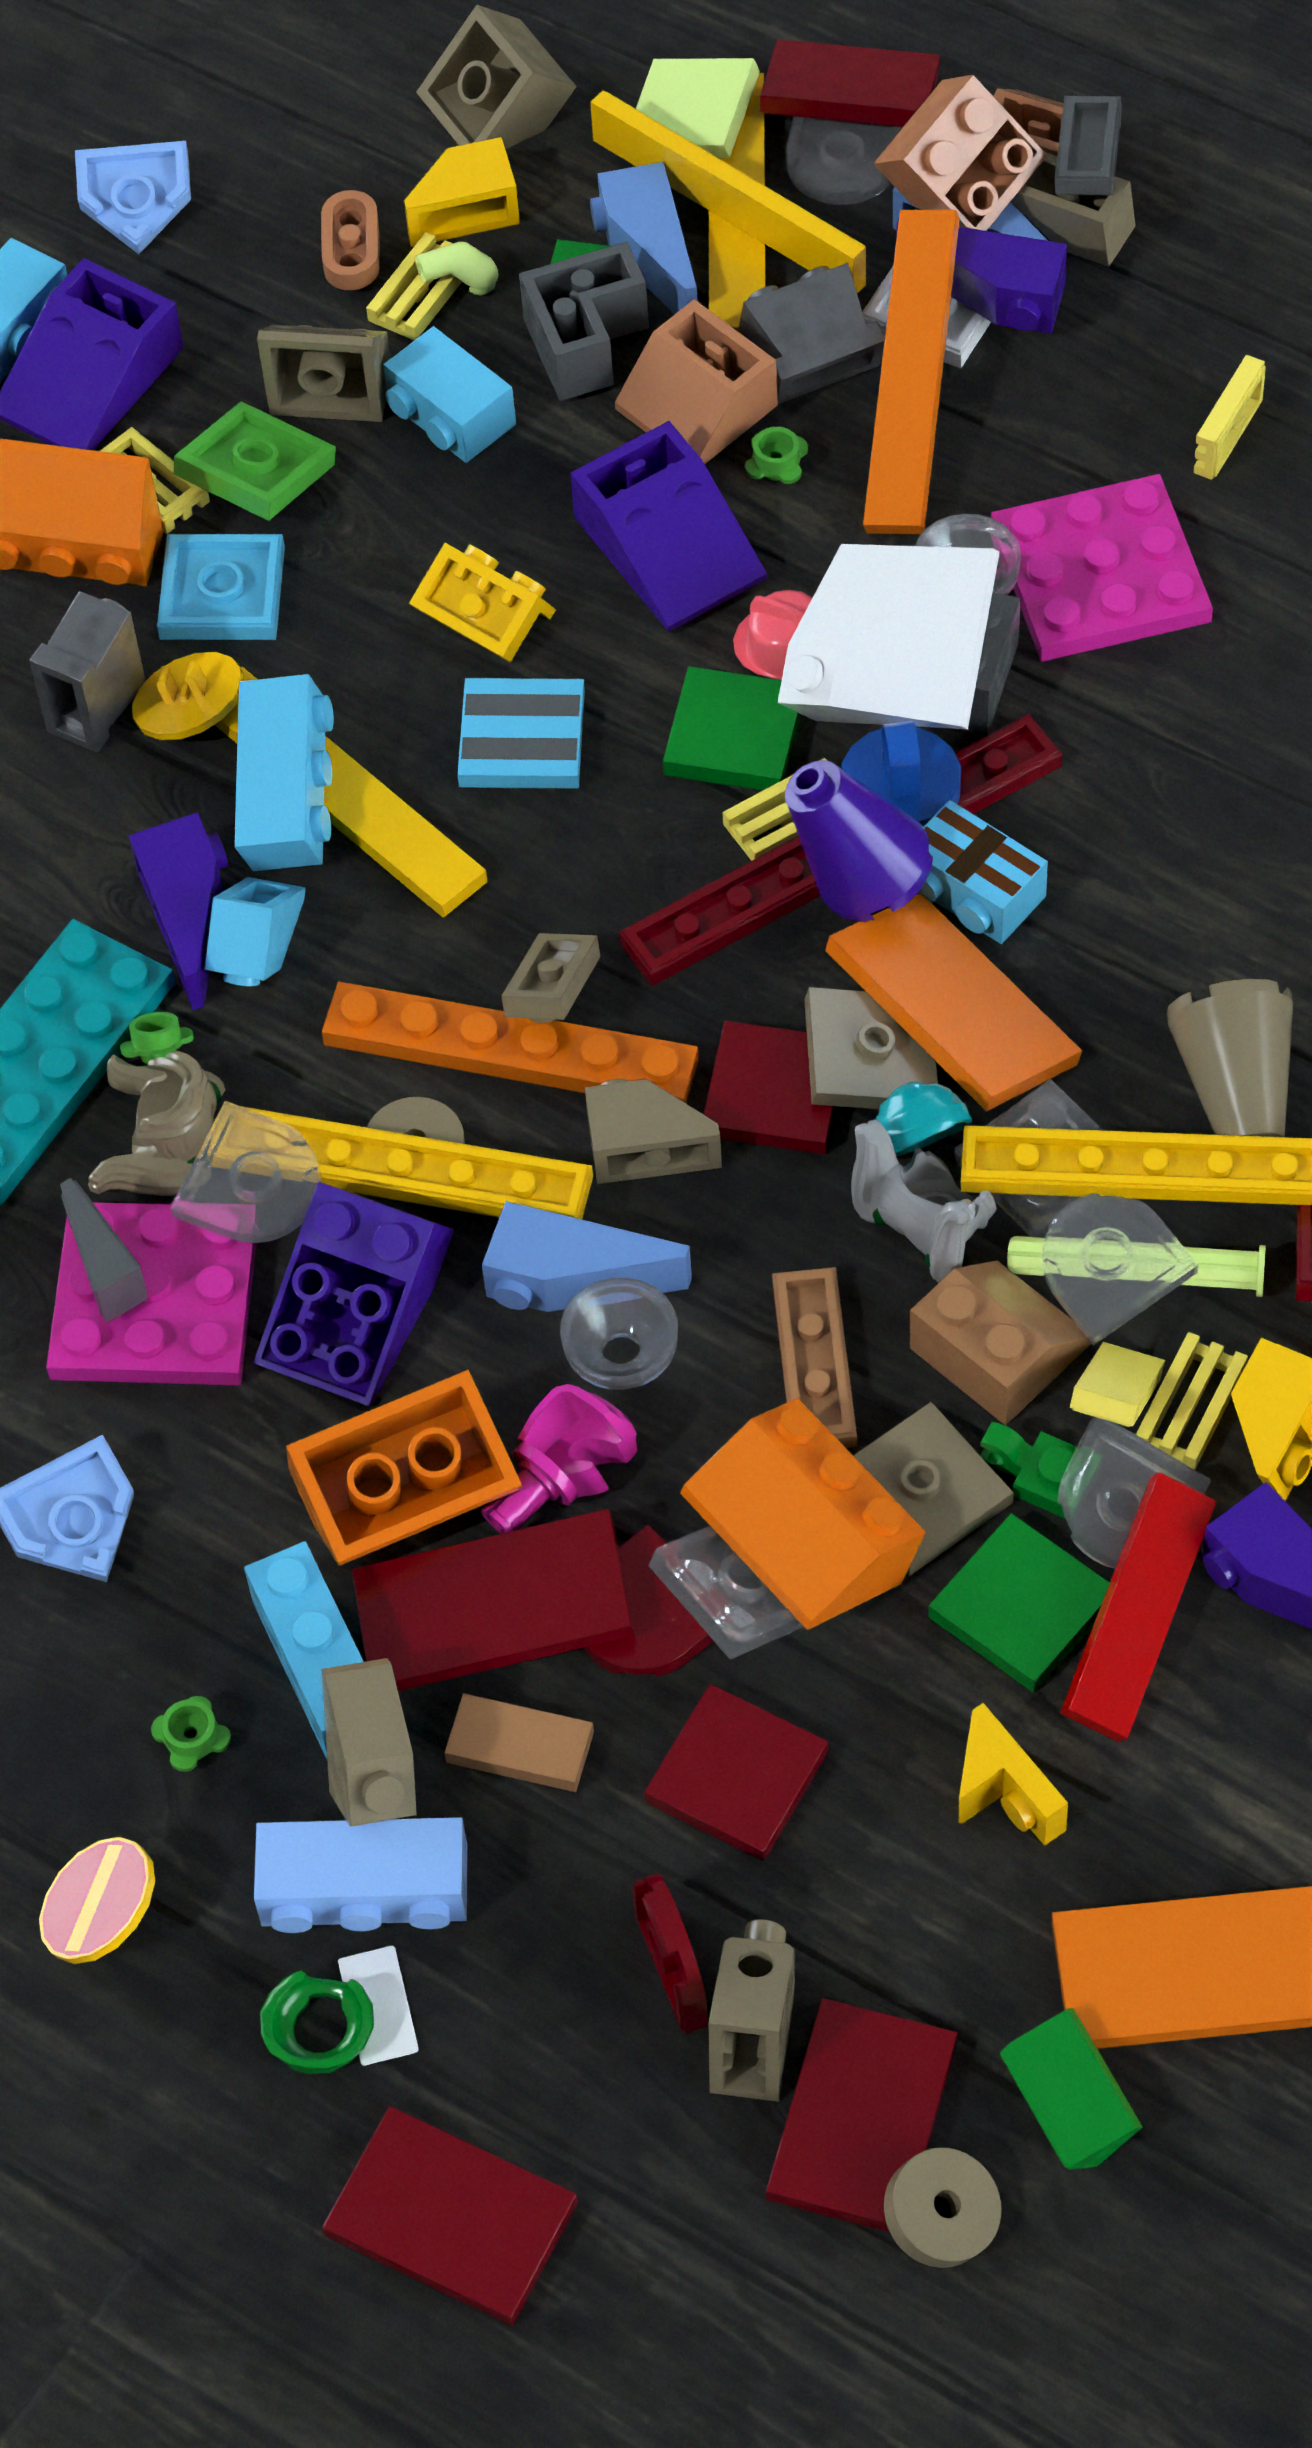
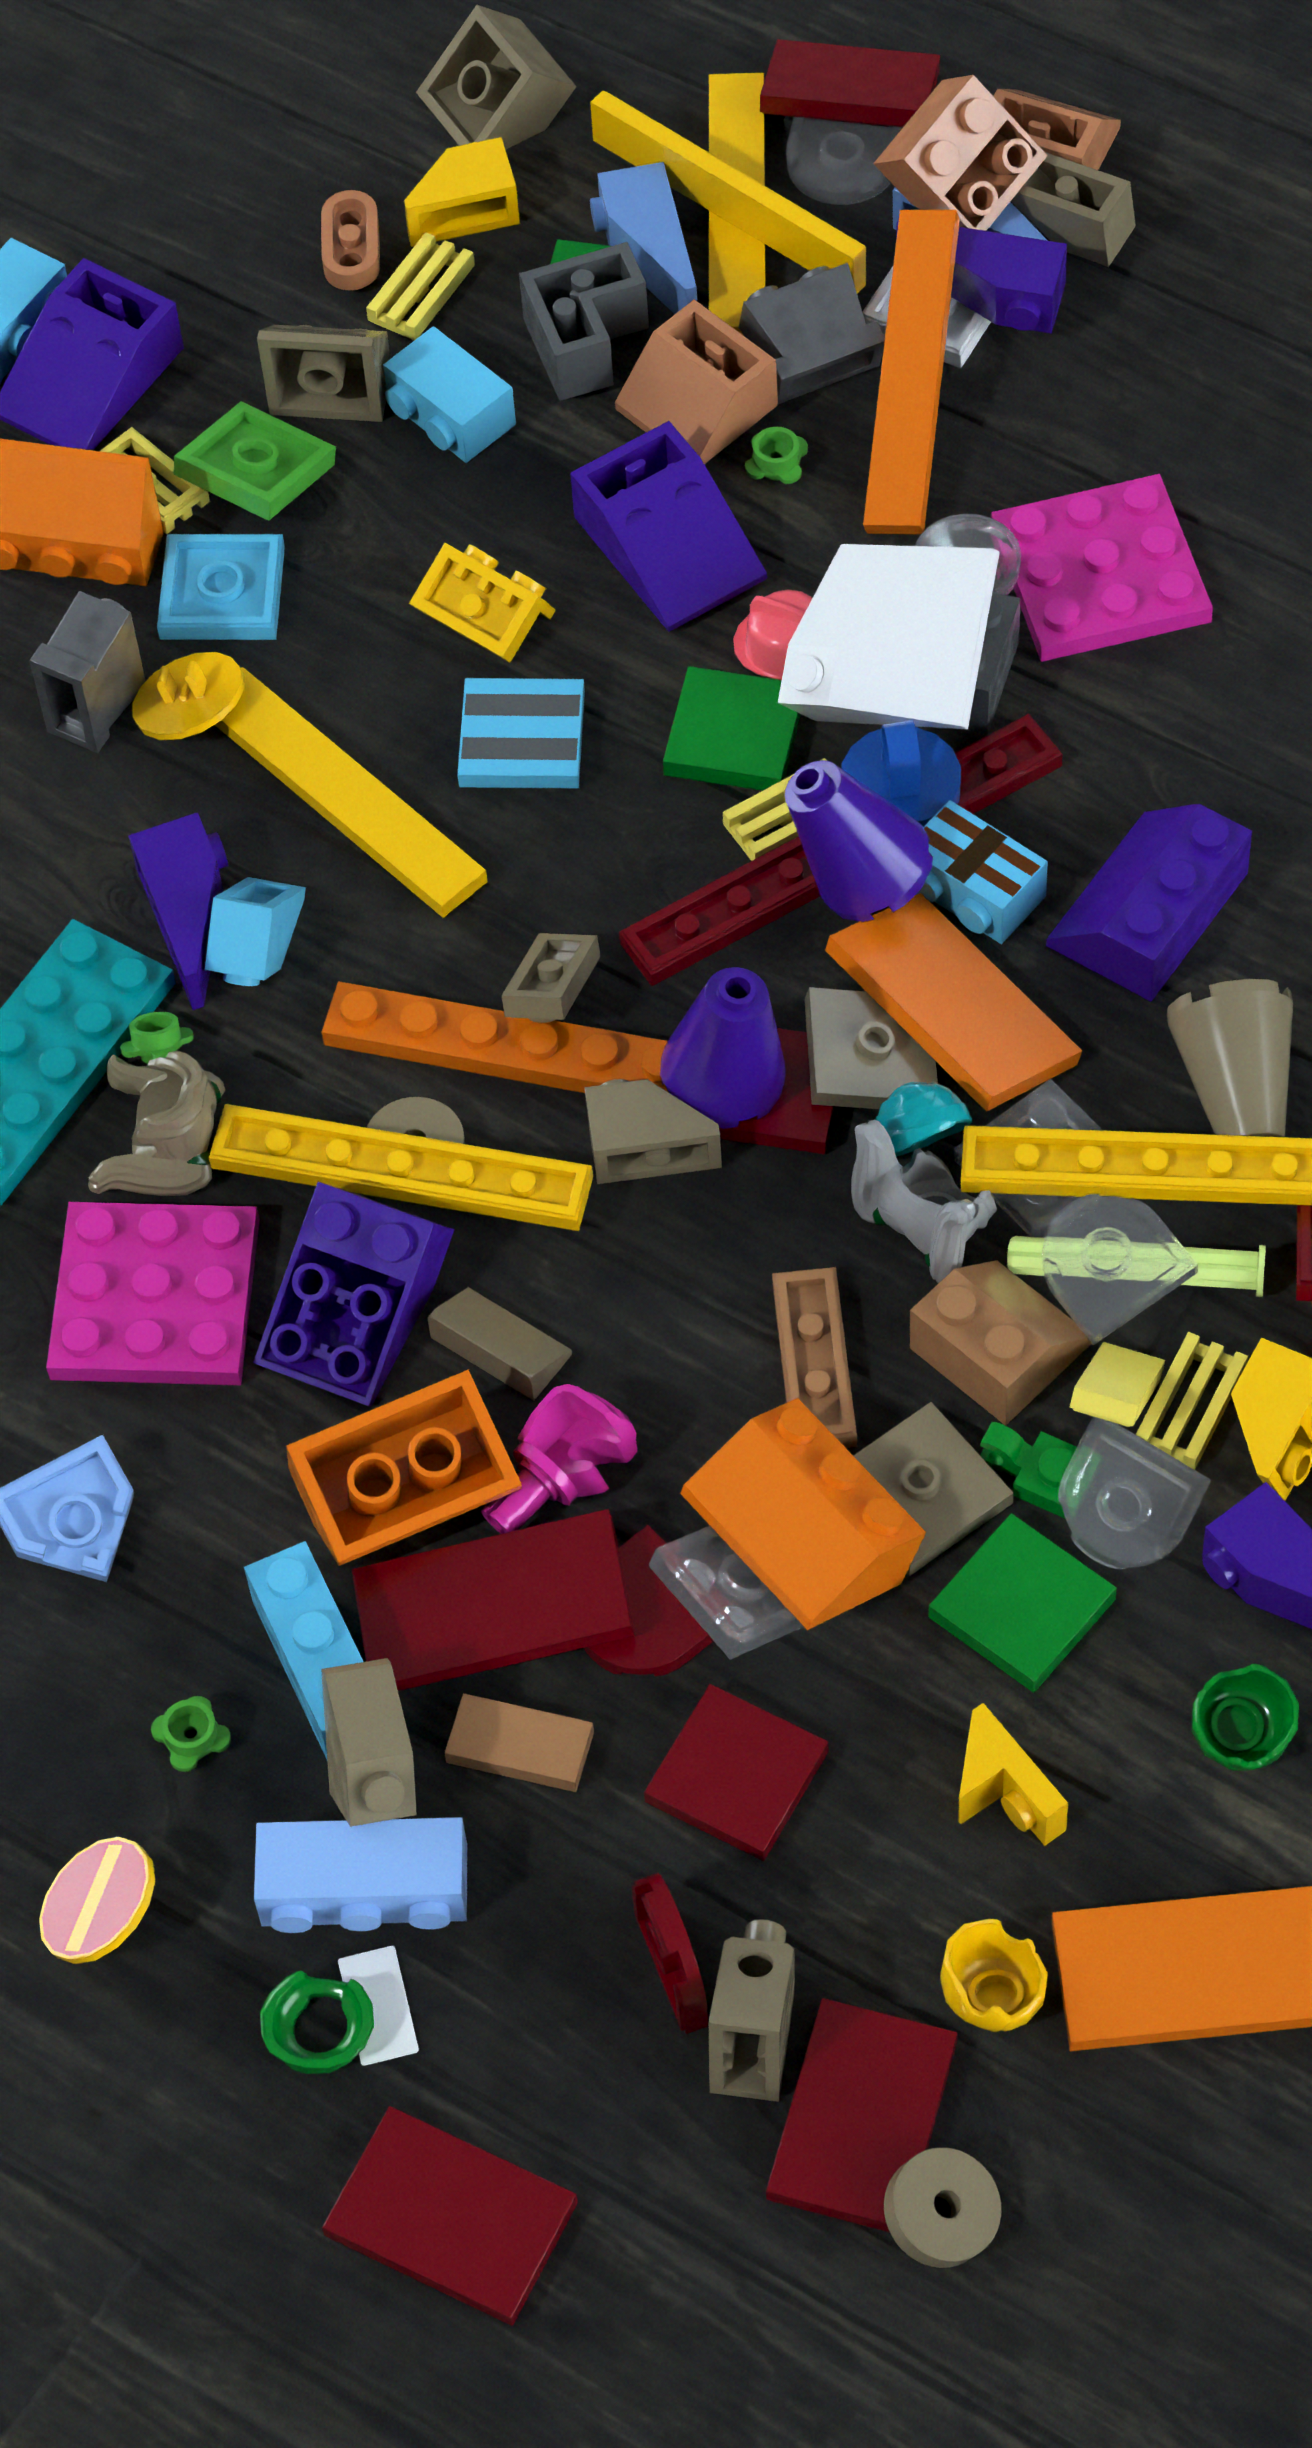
dark grey slope [60,1178,148,1322] -> none
light blue plate [75,141,191,254] -> none
clear tile [170,1101,321,1243] -> none
medium azure brick [234,674,334,871] -> none
yellowish green arm [415,242,499,296] -> none
medium blue slope [482,1201,692,1312] -> none
clear piece [560,1278,678,1390] -> none
yellowish green tile [636,58,760,158] -> none
green slope [1000,2008,1142,2170] -> none
dark grey tile [1055,96,1122,195] -> none
red tile [1060,1472,1217,1742] -> none
light yellow tile [1193,355,1266,480] -> none
none -> dark tan slope [428,1287,572,1401]
none -> dark purple cone [660,967,786,1129]
none -> yellow hair [940,1919,1048,2032]
none -> dark purple slope [1046,804,1252,1002]
none -> green hair [1192,1664,1299,1771]

